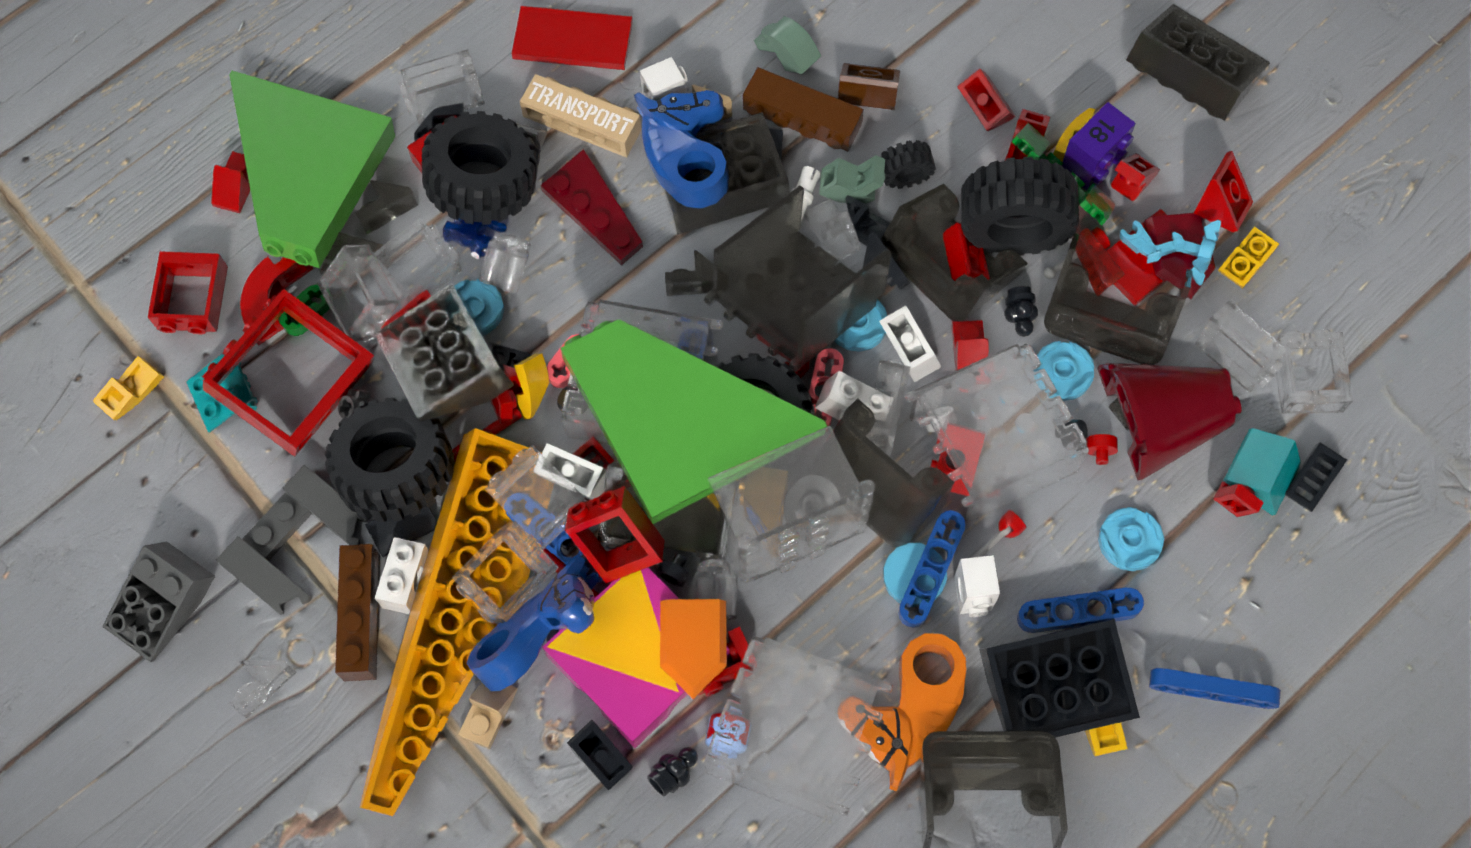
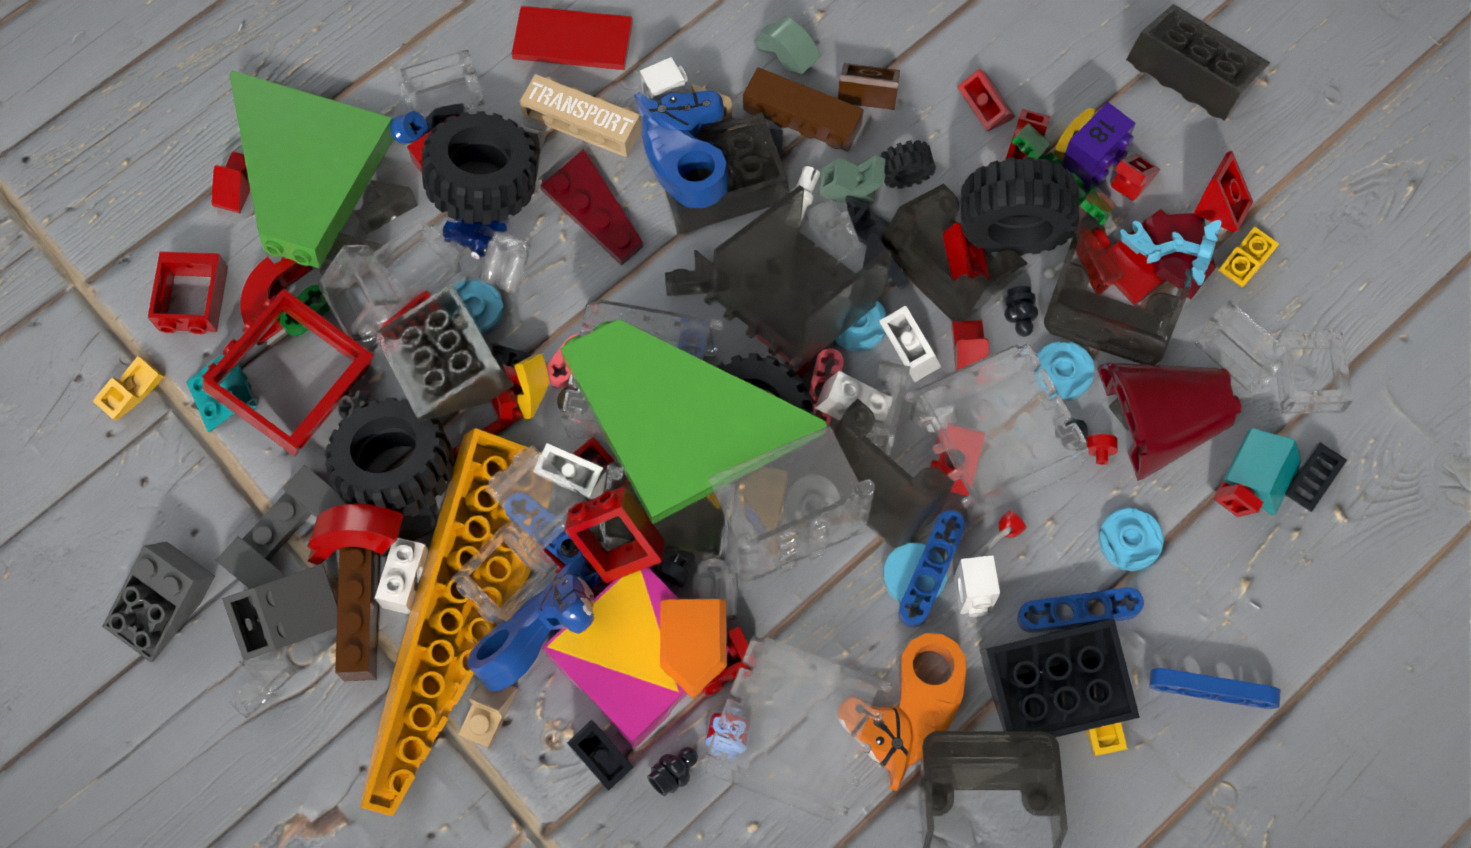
none -> dark grey slope [222,564,337,661]
none -> red arch [308,504,404,565]
none -> blue wheel [390,111,428,145]

